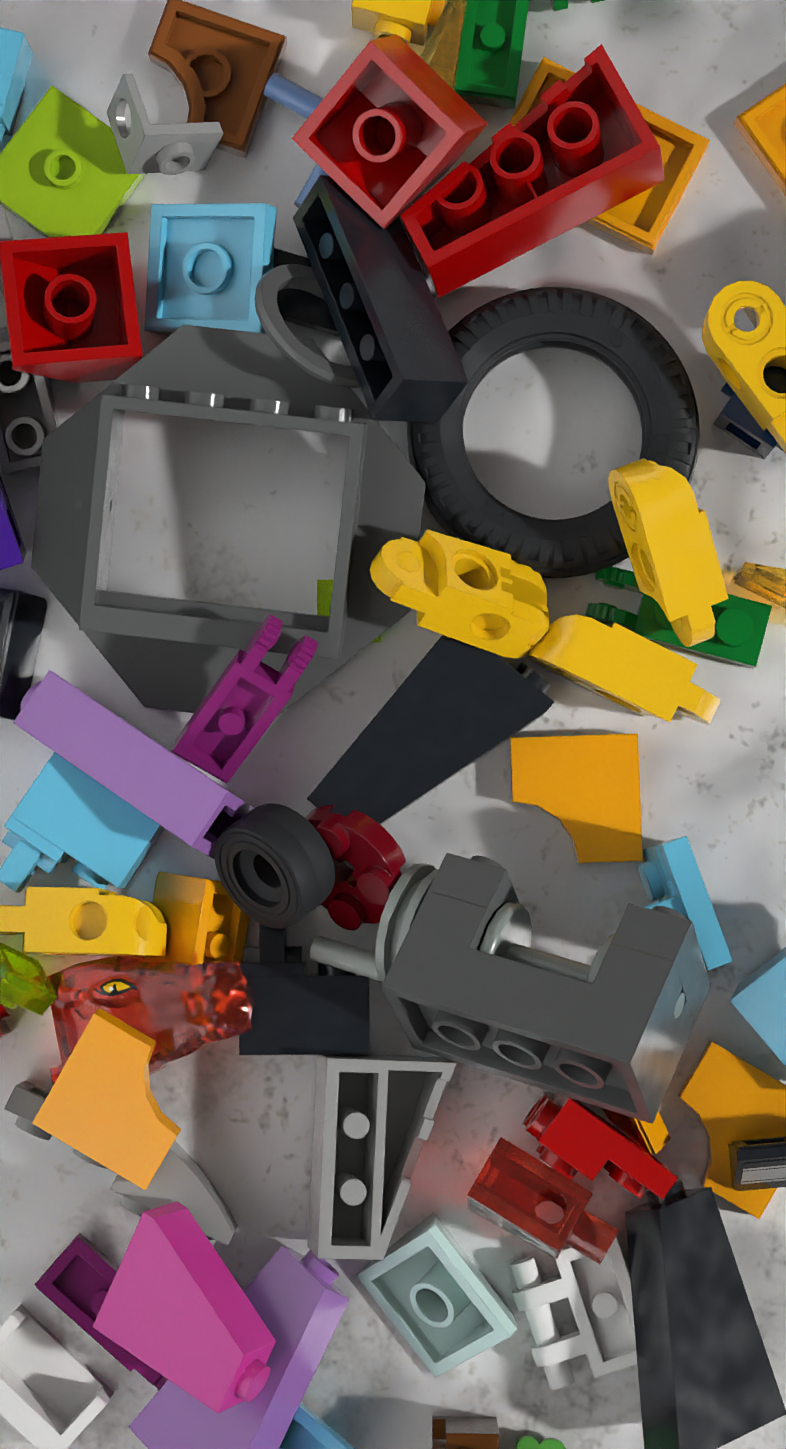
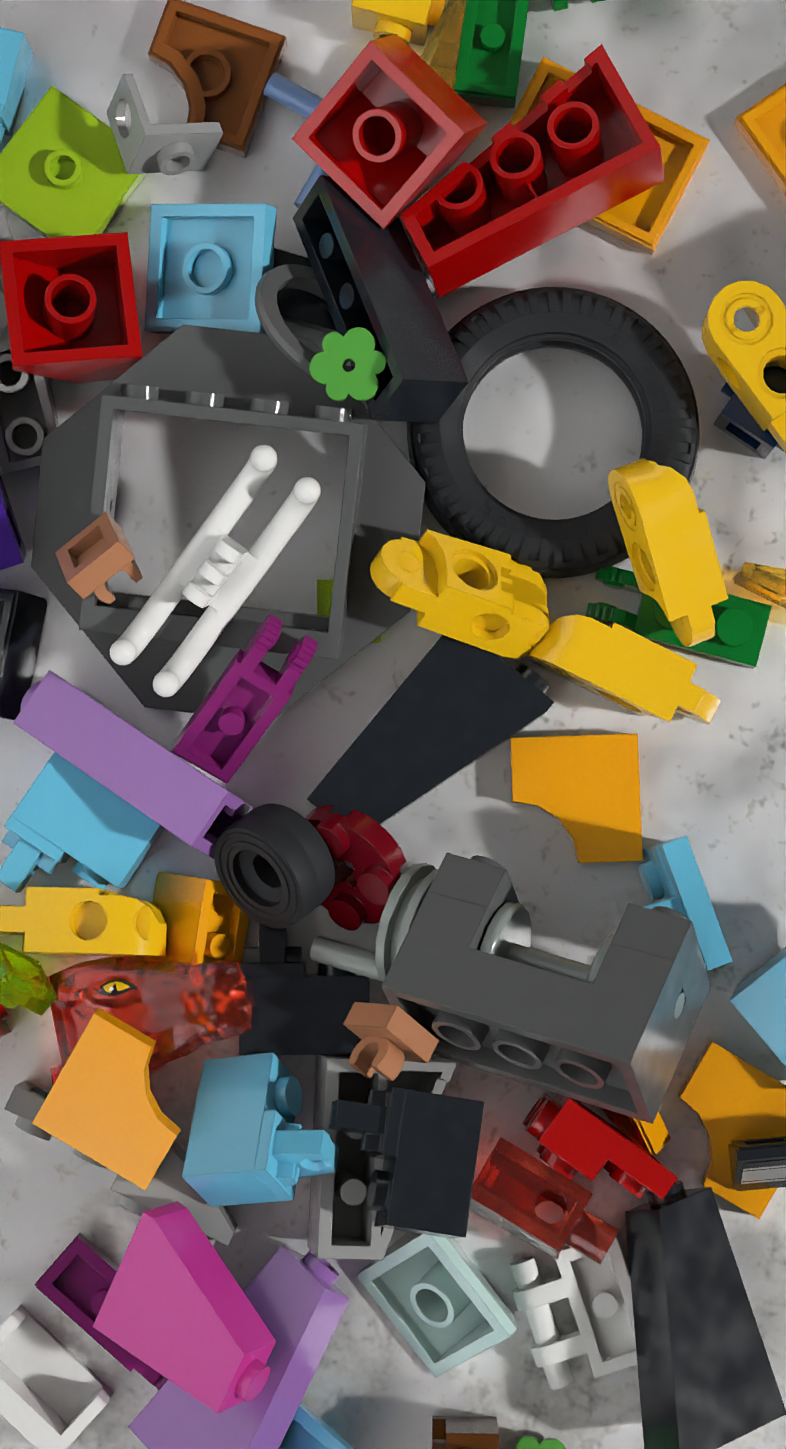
none -> nougat tile [55,512,142,604]
none -> white piece [110,445,321,697]
none -> medium azure hinge [182,1052,339,1207]
none -> bright green plant [309,327,387,402]
none -> black hinge [328,1087,484,1239]
none -> nougat tile [343,1002,439,1081]

